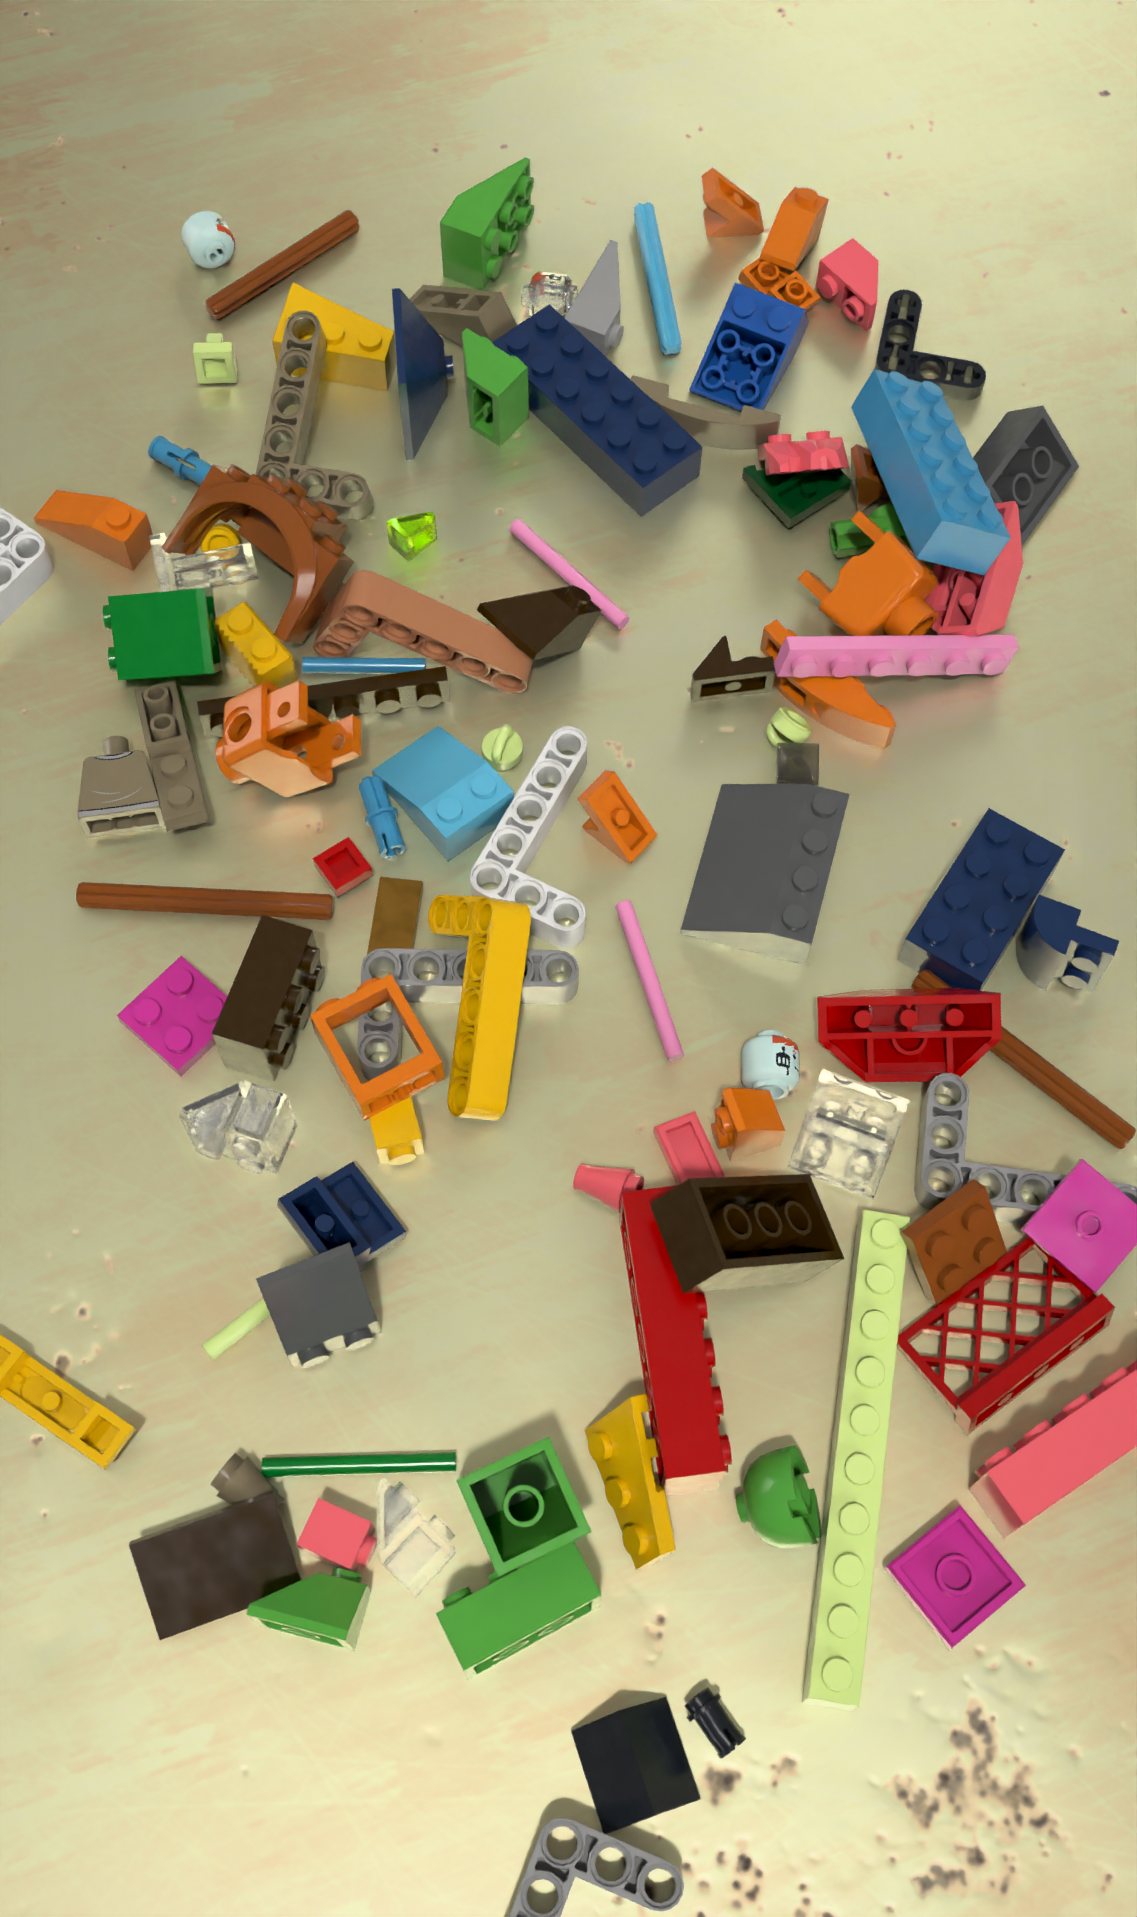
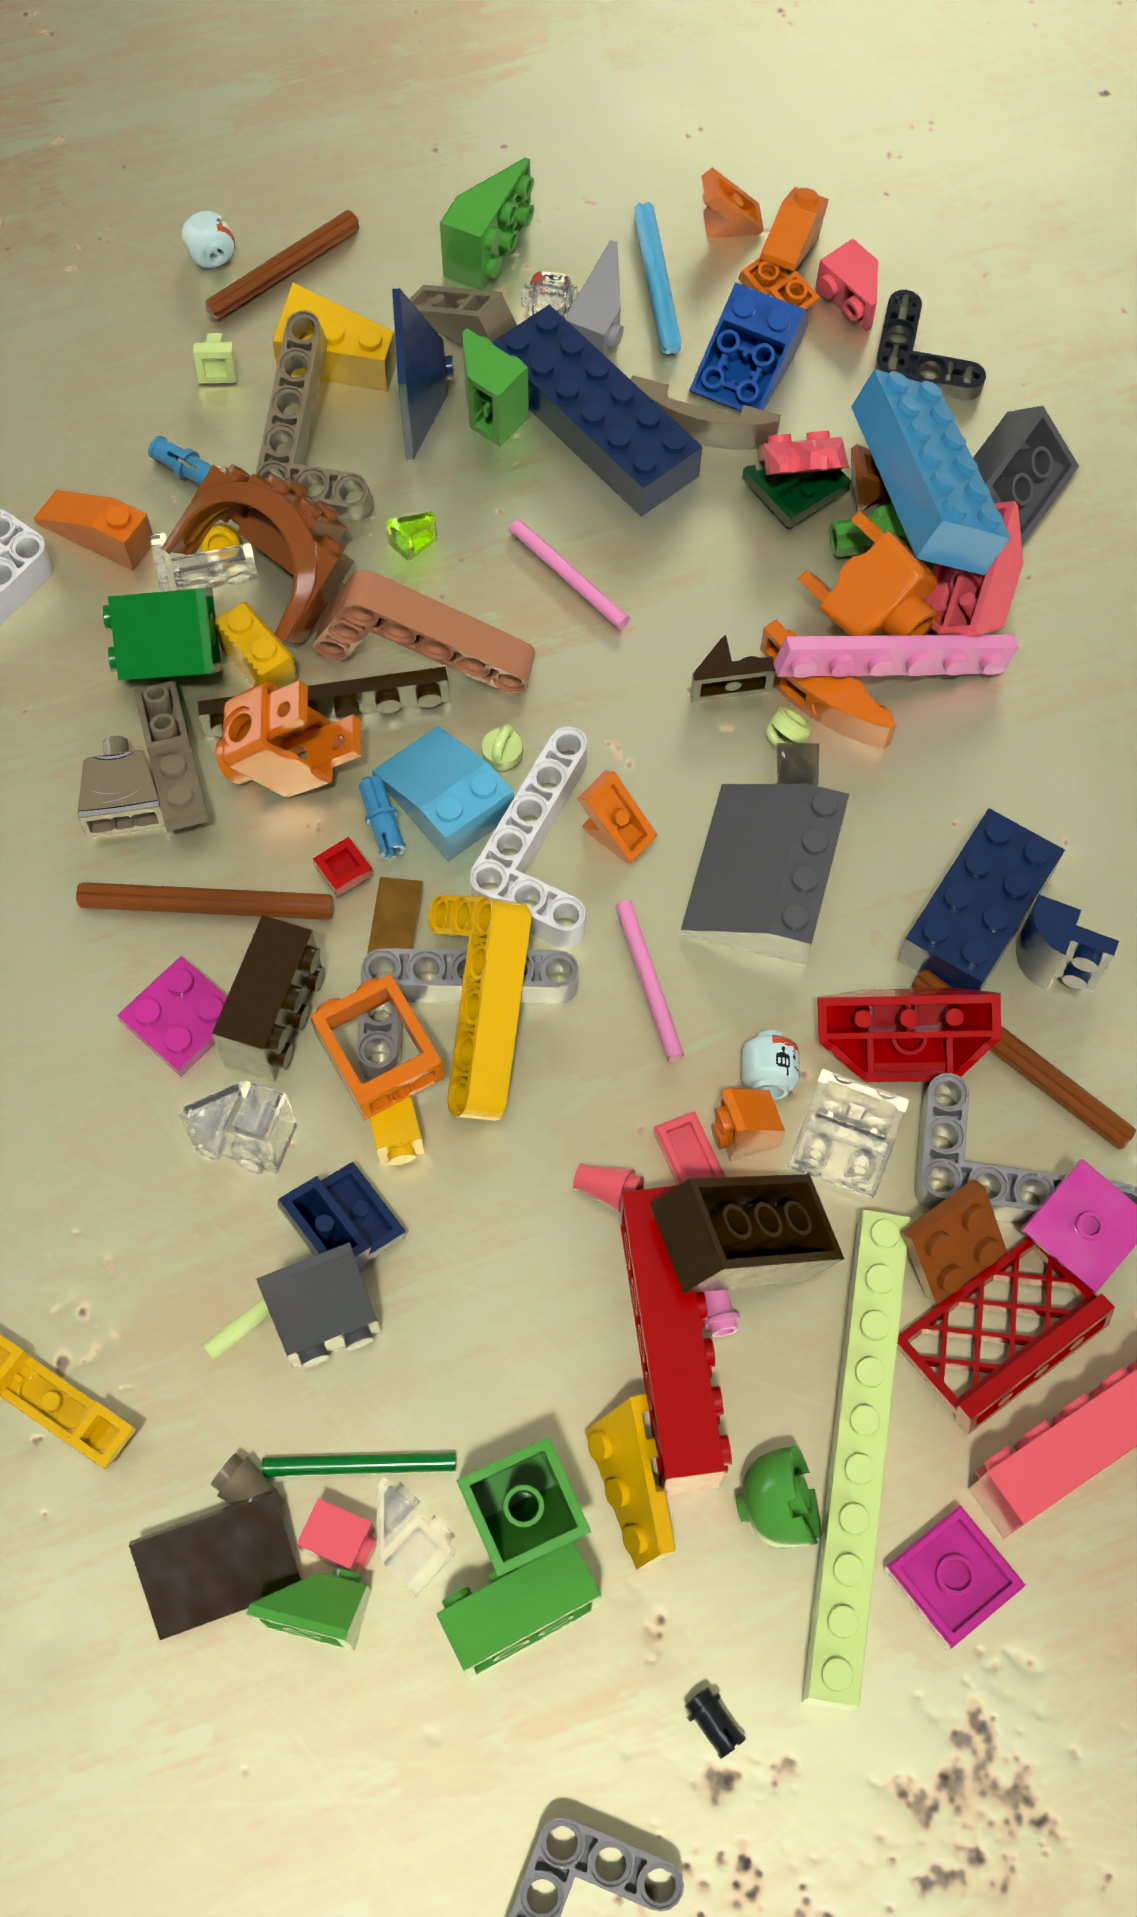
dark azure bar [302,657,426,674] -> none
dark brown slope [477,585,602,661] -> none
black slope [571,1697,701,1834] -> none
none -> bright pink pin [704,1289,740,1337]

